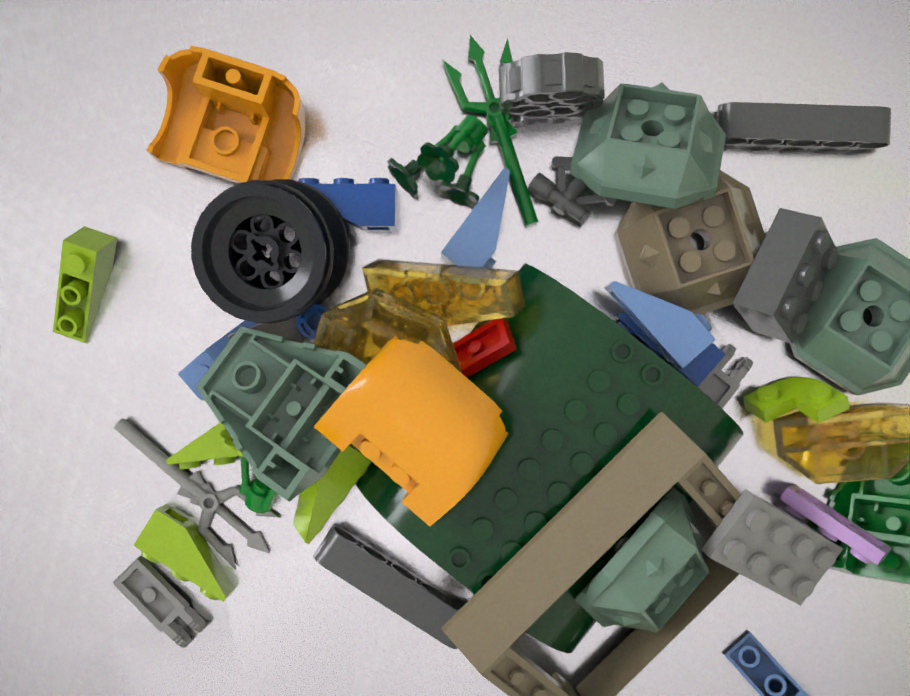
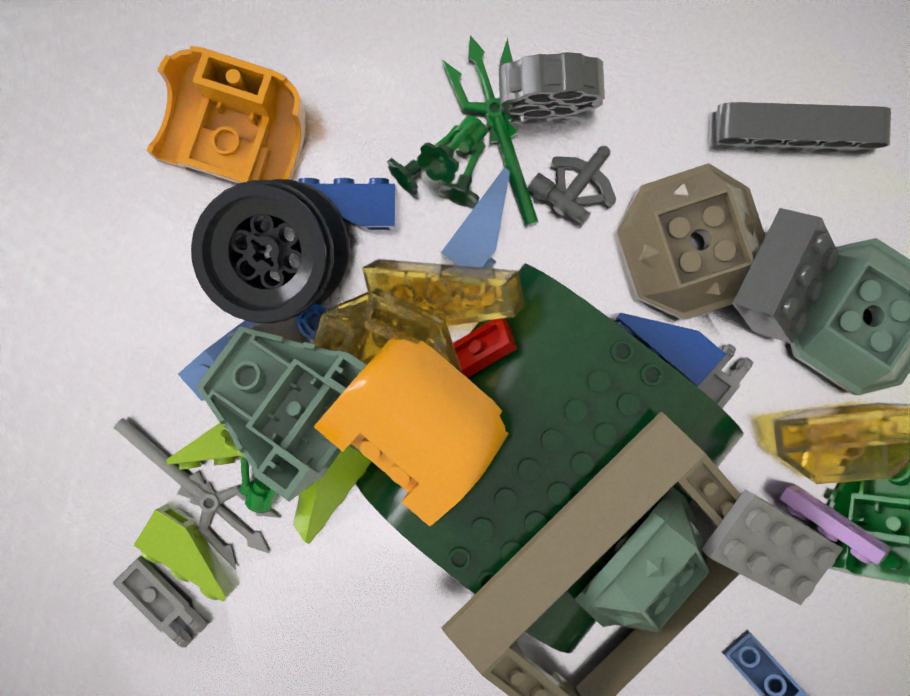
lime slope [53,226,117,343] -> none
dark grey beam [313,526,463,649] -> none
sand green piece [570,82,726,209] -> none
medium blue slope [604,281,716,369] -> none
lime plate [743,377,850,423] -> none

